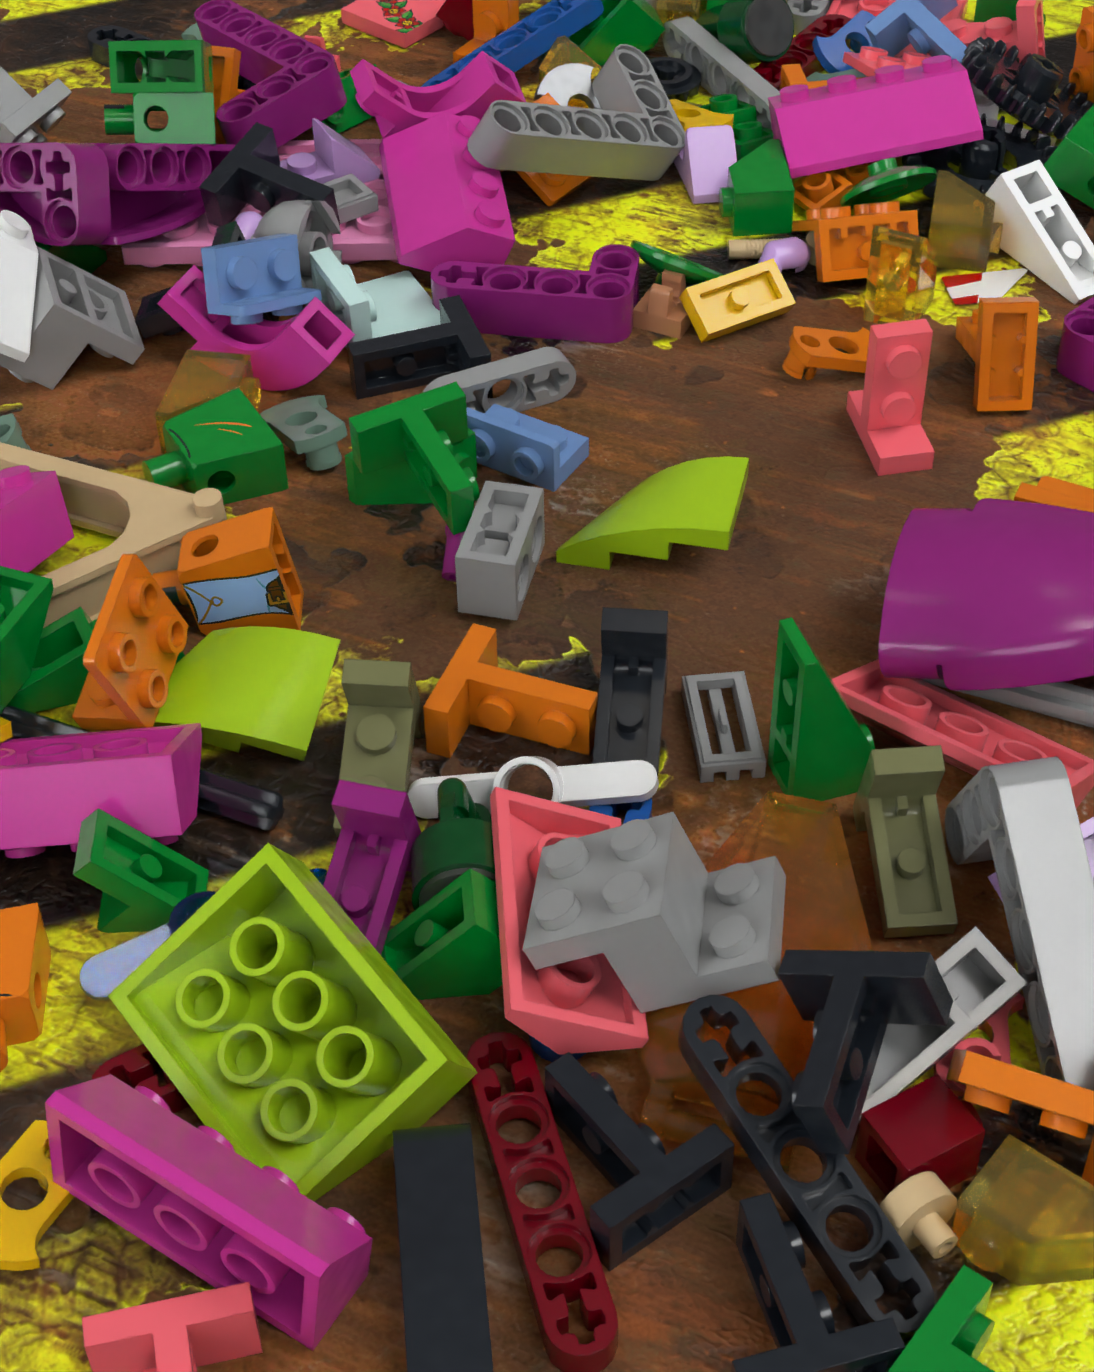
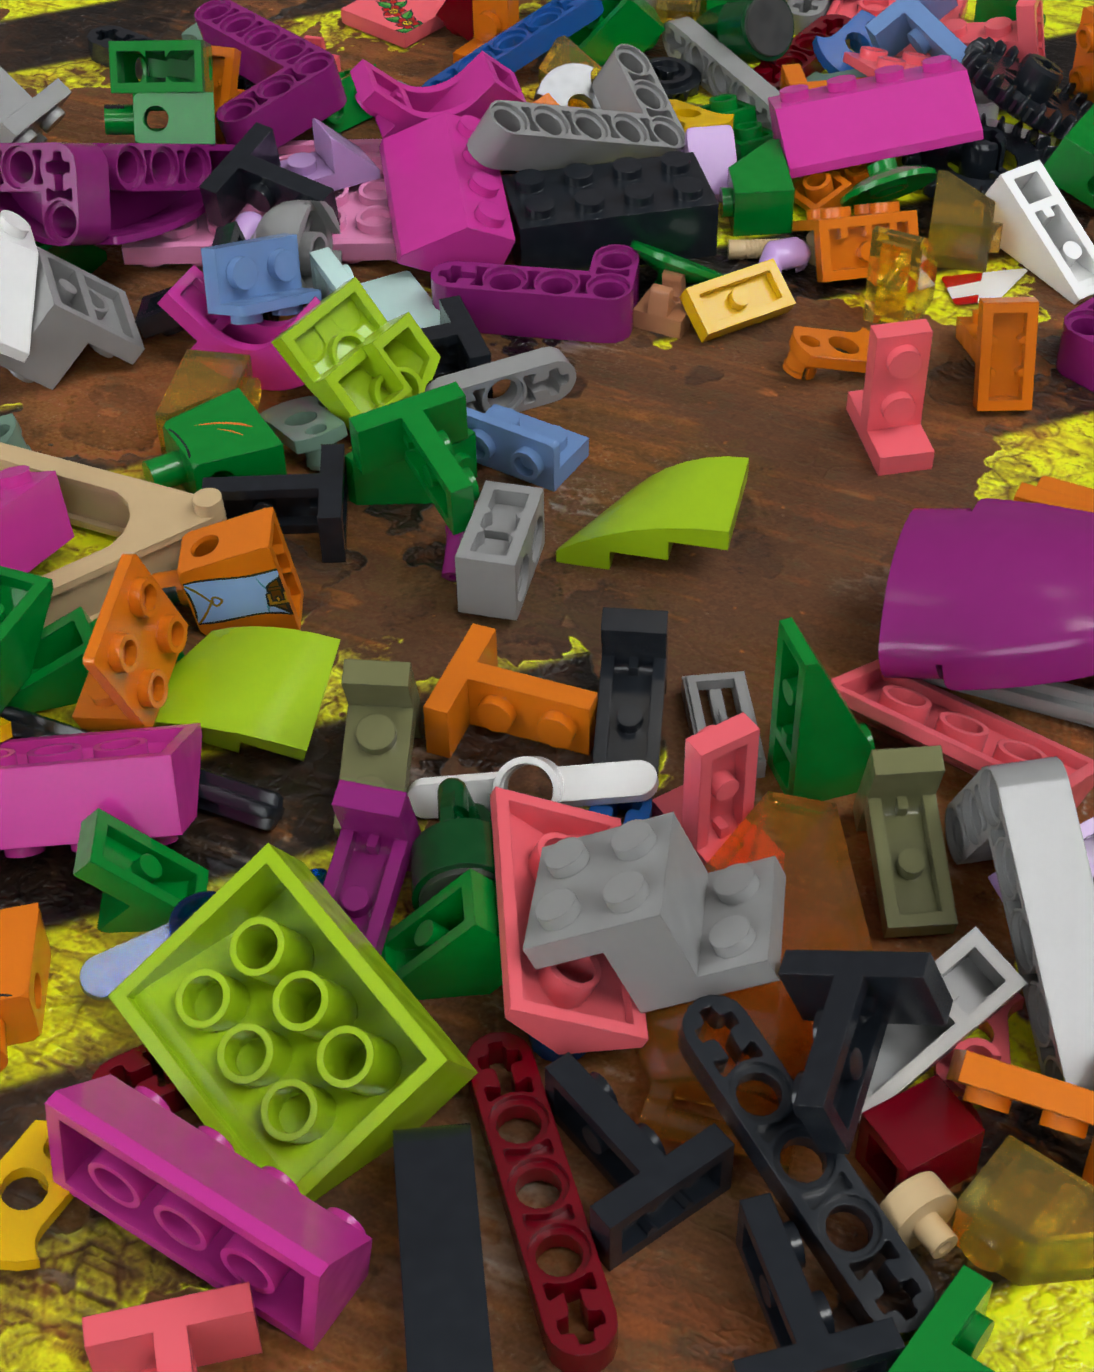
light grey tile [323,173,379,224] -> none
none -> black bracket [202,444,349,563]
none -> lime slope [271,277,441,430]
none -> black brick [501,151,719,271]
none -> coral bracket [652,712,785,873]

